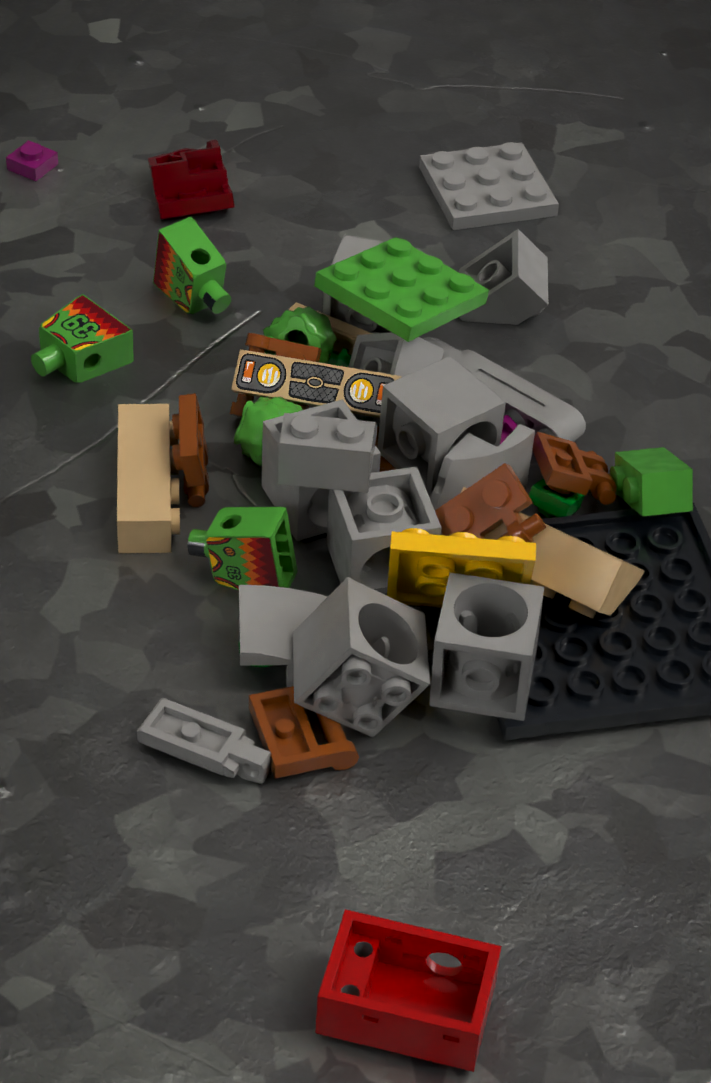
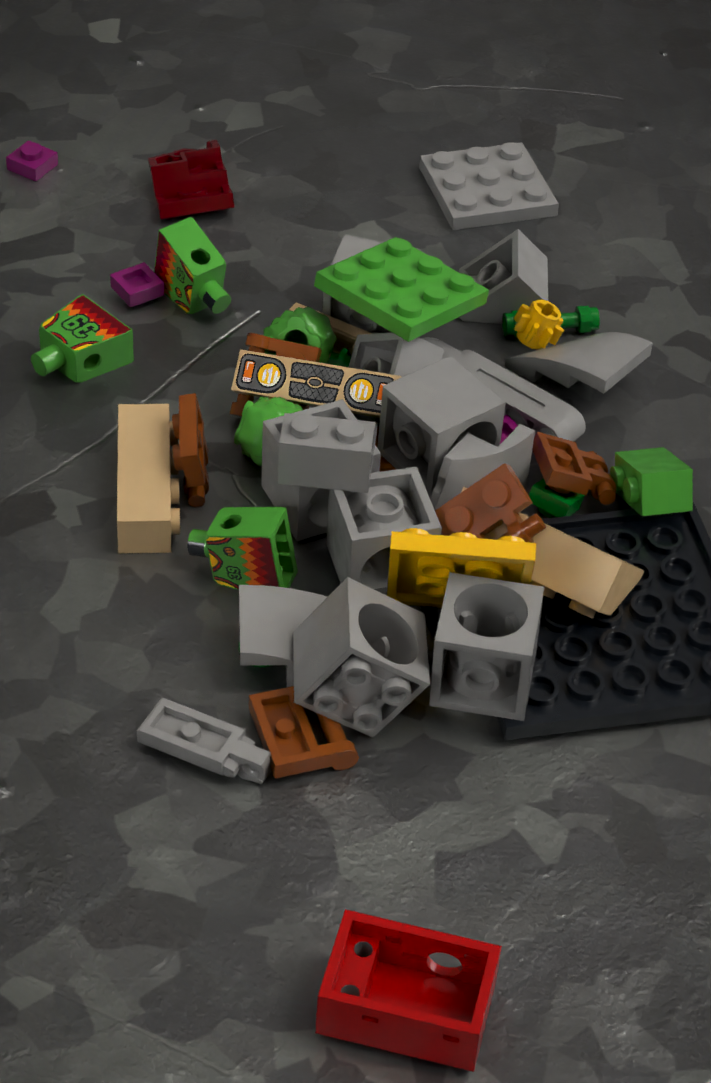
none -> magenta plate [110,262,164,307]
none -> green bar [502,305,600,338]
none -> light grey slope [505,332,653,394]
none -> yellow gear [514,299,564,349]

